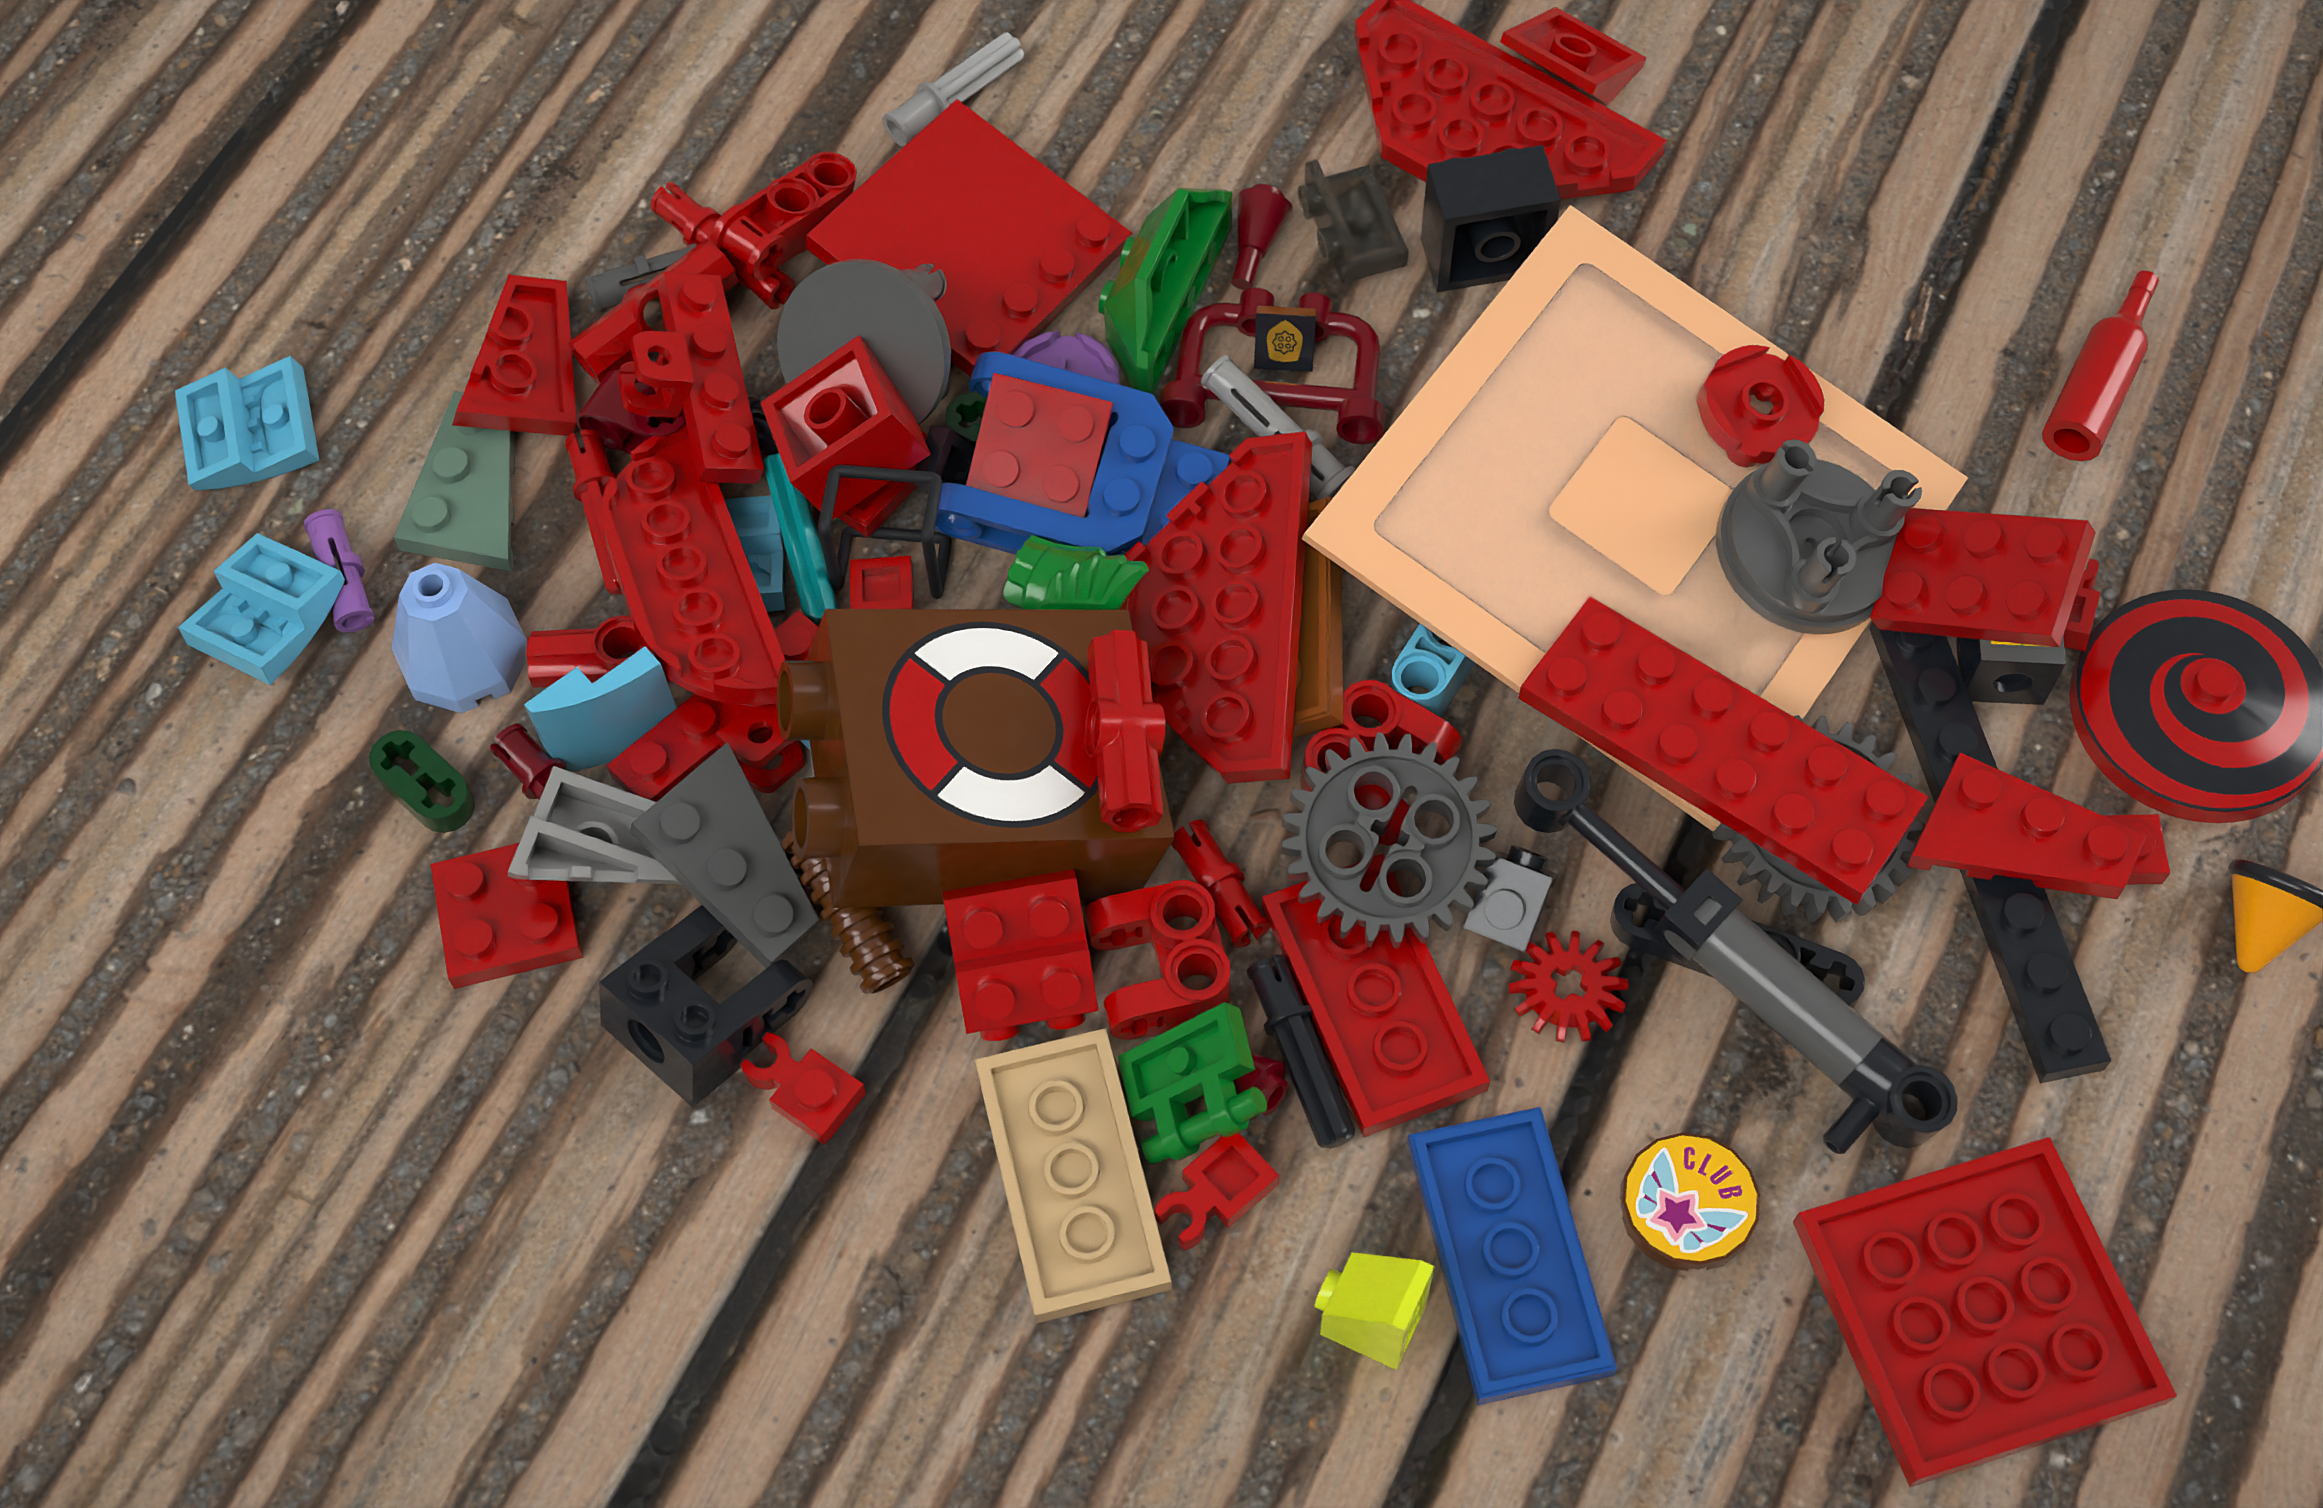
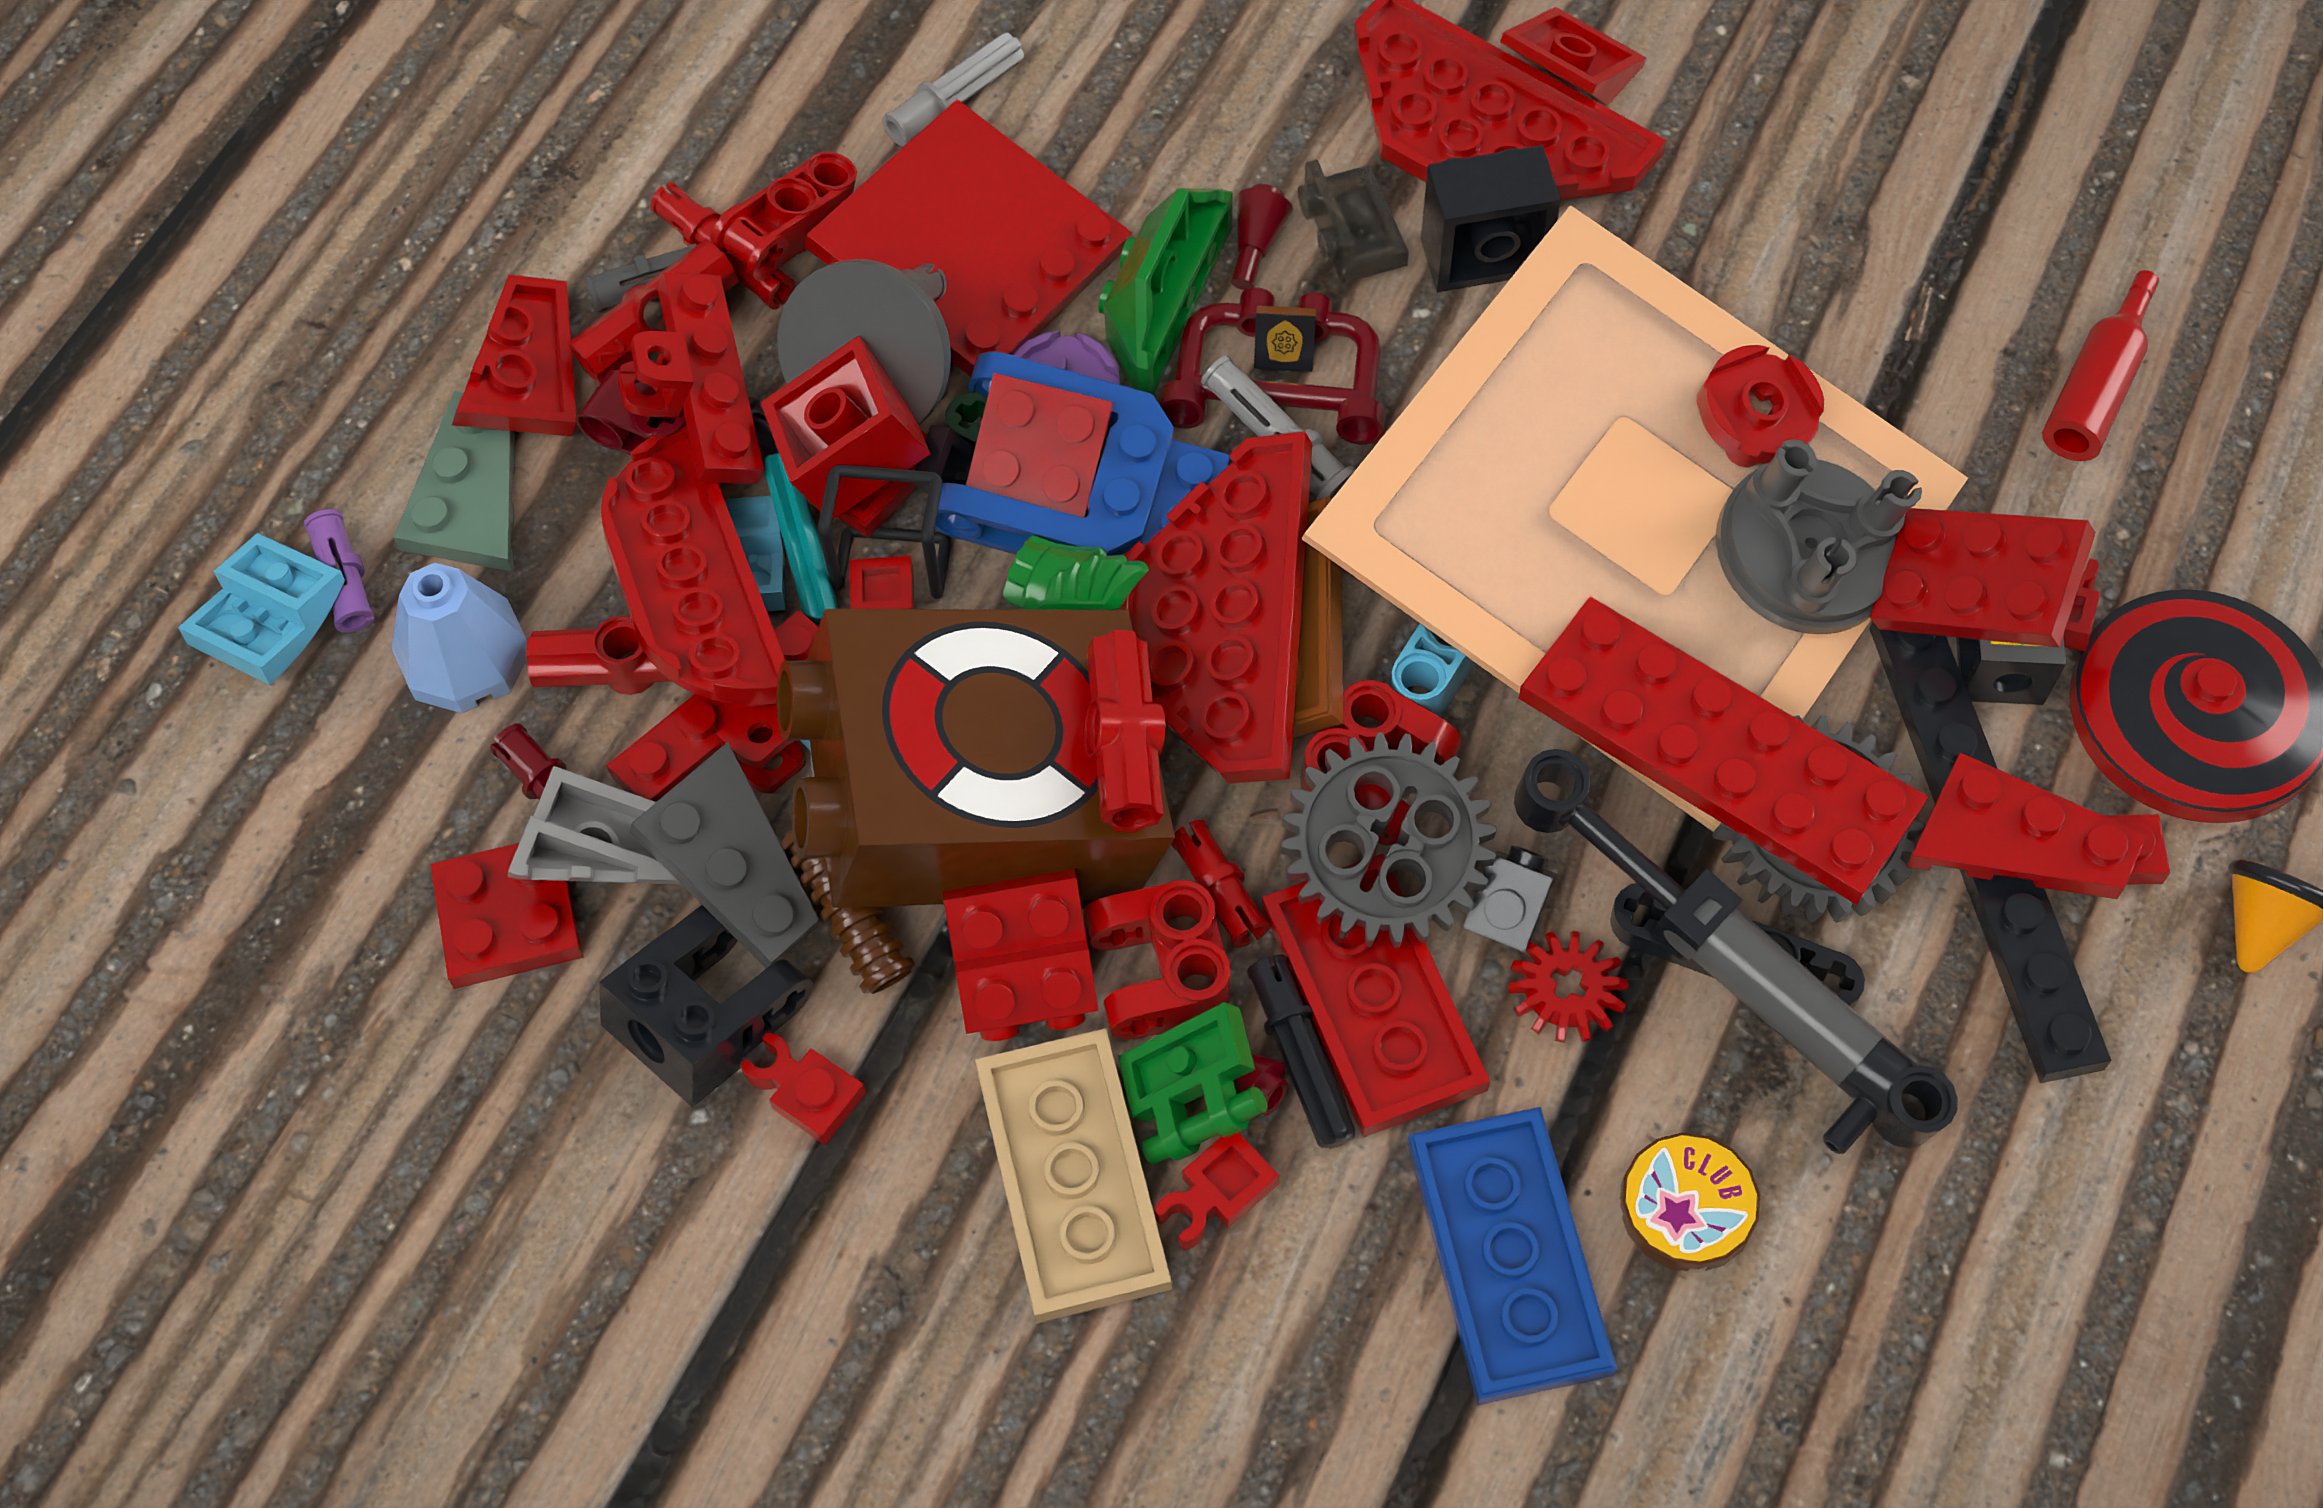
medium azure slope [175,356,319,490] -> none
dark green beam [369,730,475,833] -> none
medium azure slope [524,647,677,771] -> none
red axle [564,429,622,595] -> none
neon yellow slope [1314,1252,1434,1370] -> none
red plate [1793,1137,2177,1487] -> none

